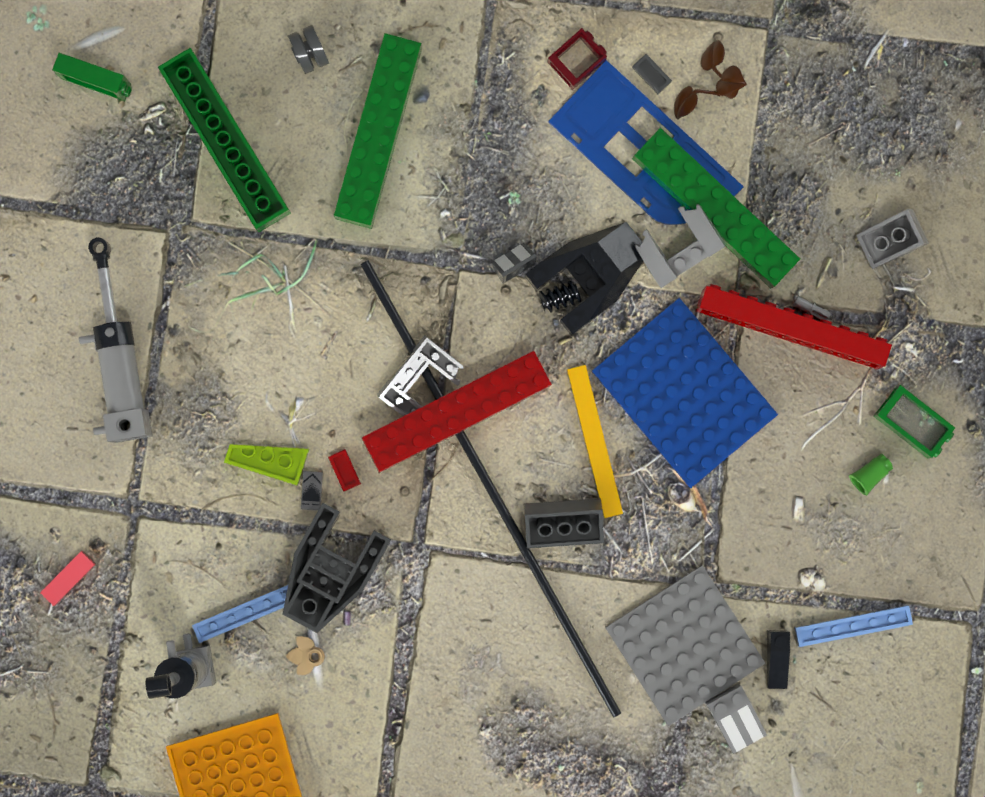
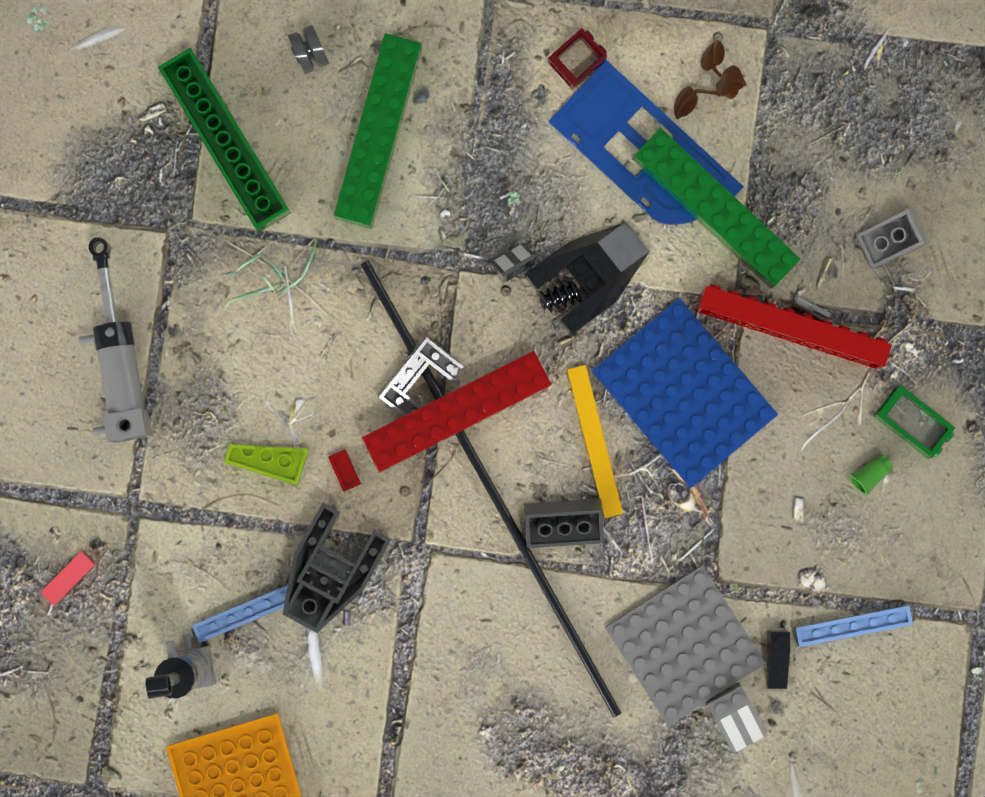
green window [52,53,132,102] -> none
tan plate [286,636,325,675] -> none
flat silver tile [301,471,323,510] -> none
dark grey tile [632,54,672,95] -> none
light grey wedge [635,204,726,288] -> none

